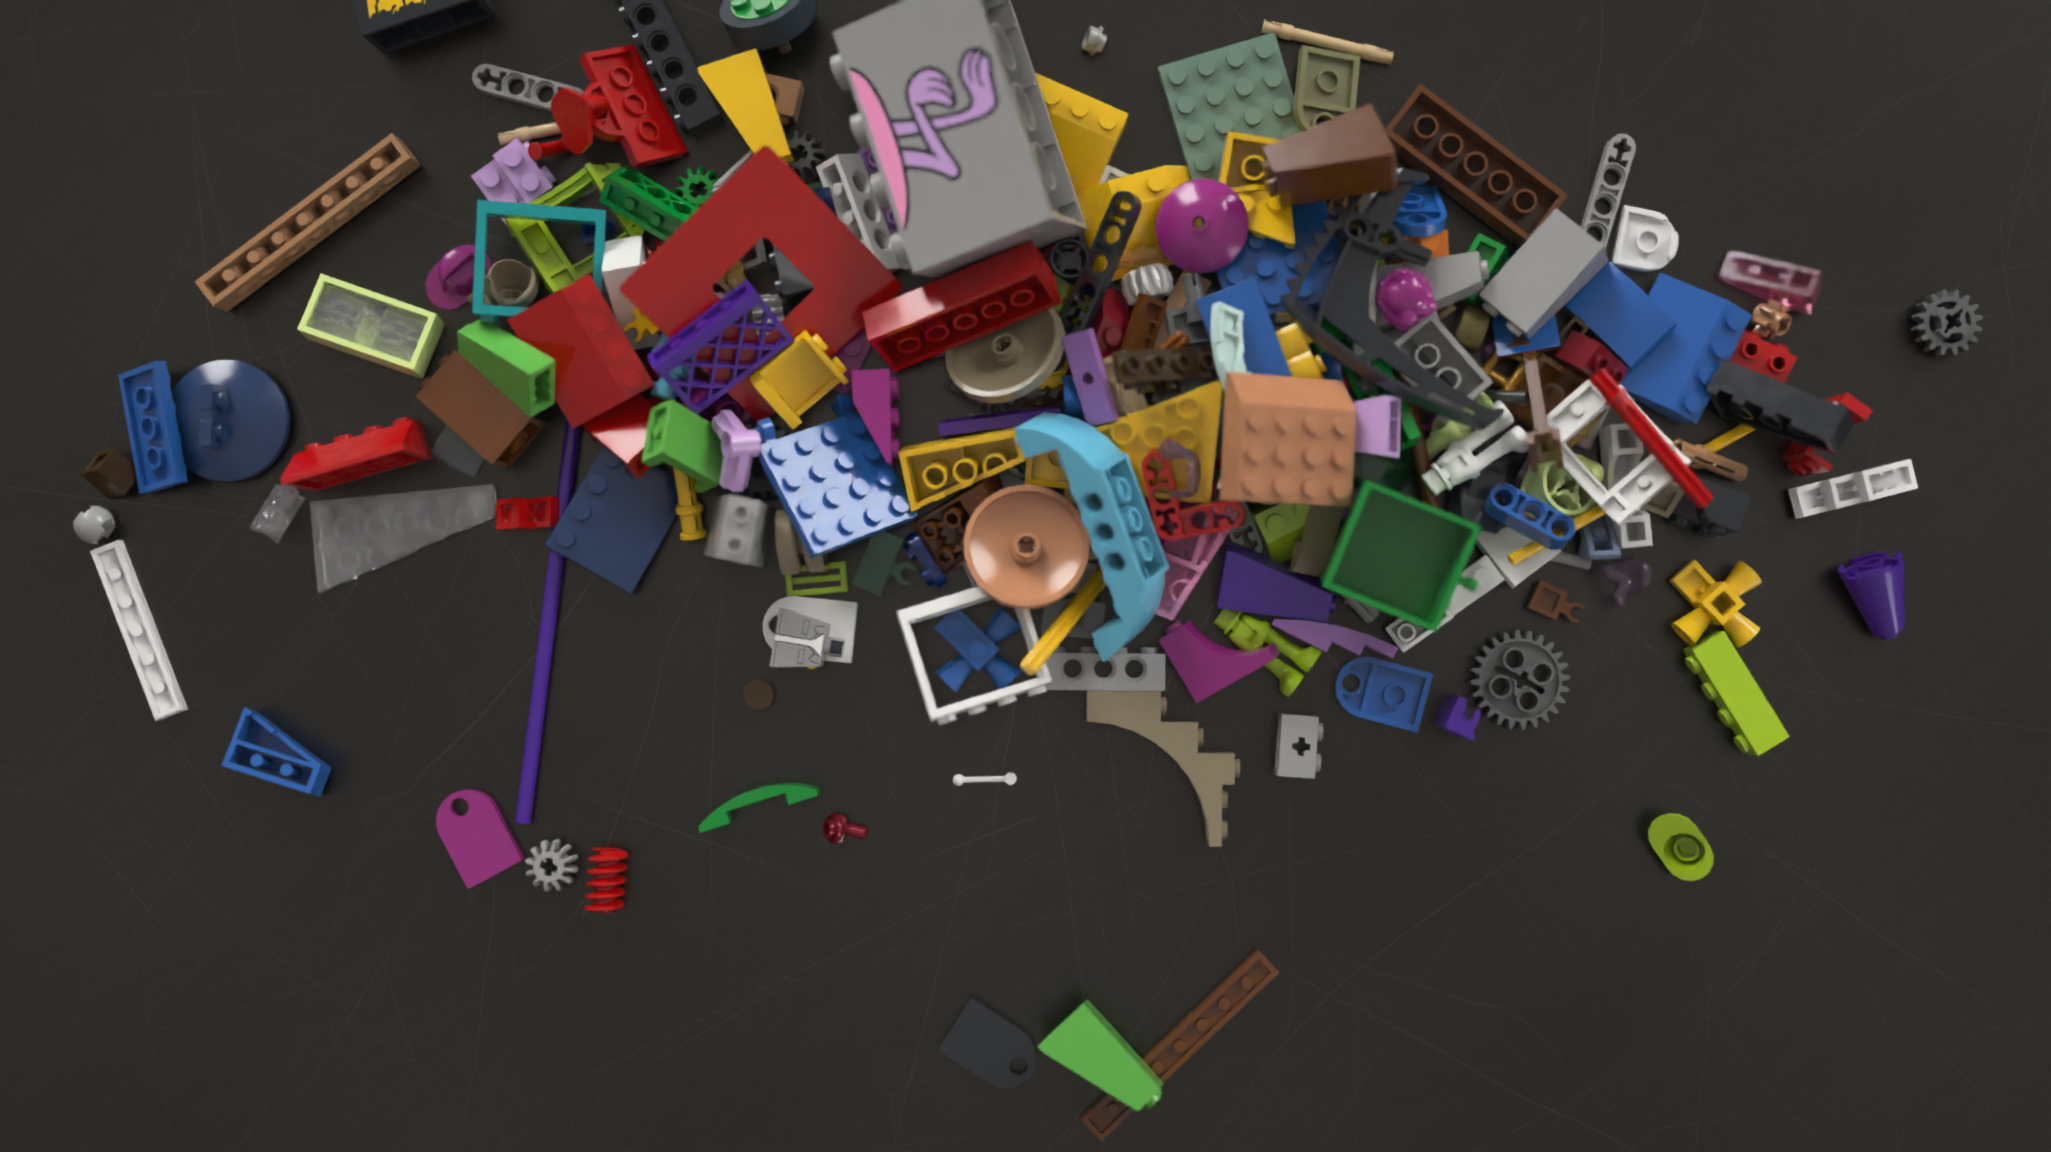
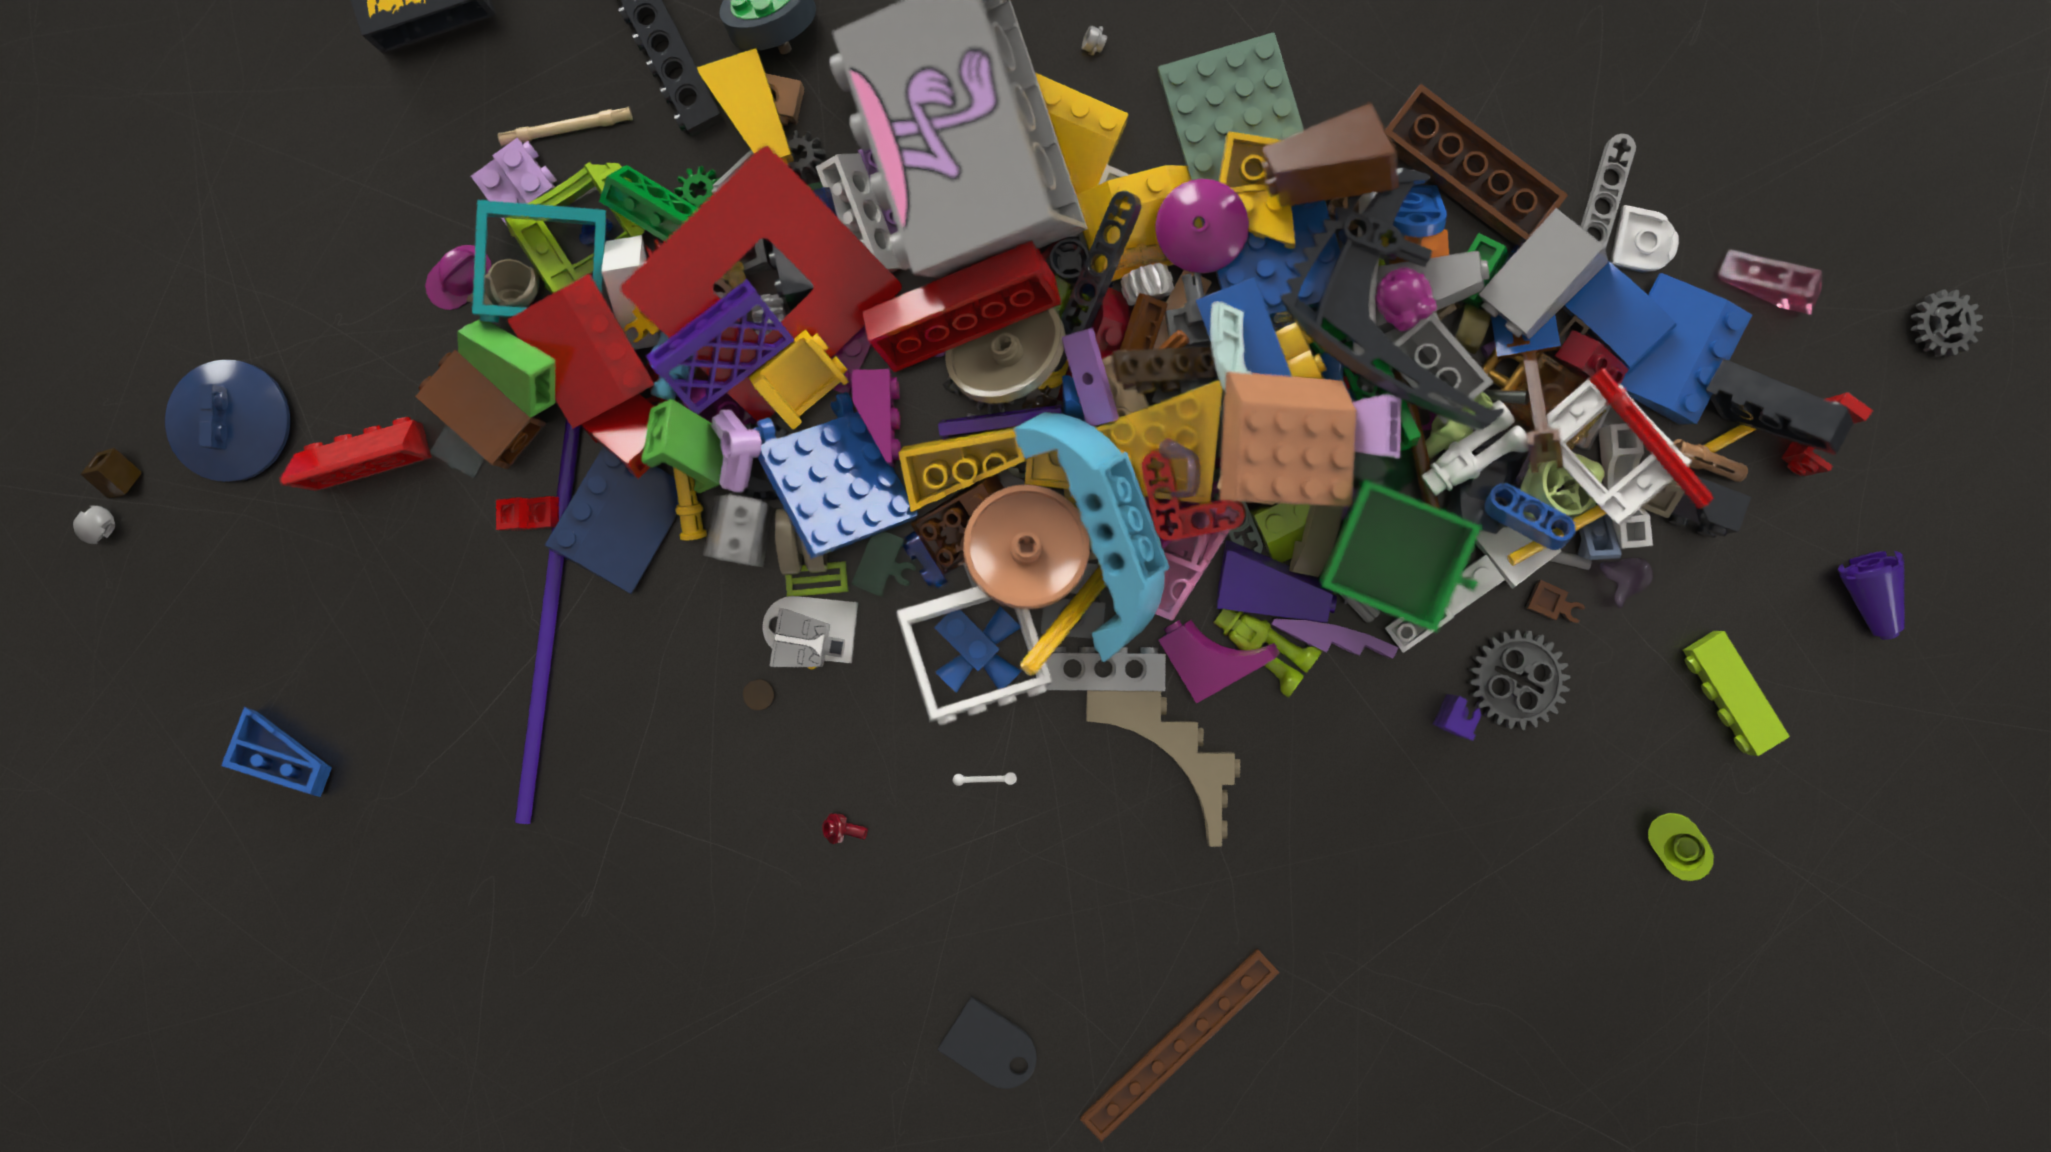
white tile [90,540,188,721] -> none
blue plate [118,361,188,494] -> none
medium nougat brick [195,133,421,312] -> none
clear hips [250,484,305,543] -> none
brick [297,274,445,379] -> none
clear wing [310,484,496,593] -> none
magenta tile [436,789,525,889] -> none
light grey beam [472,64,583,112] -> none
light grey gear [525,839,579,892] -> none
red plate [528,44,688,169] -> none
red piece [584,847,628,913] -> none
green slope [698,783,821,833] -> none
bright green slope [1038,999,1163,1111] -> none
tan piece [1261,20,1394,65] -> none
light grey brick [1274,713,1323,779] -> none
olive tile [1293,45,1361,132] -> none
blue tile [1334,657,1433,733] -> none
yellow brick [1669,559,1762,648] -> none
red brick [1729,329,1798,383] -> none
medium nougat gear [1751,299,1792,340] -> none
white slope [1788,459,1918,519] -> none

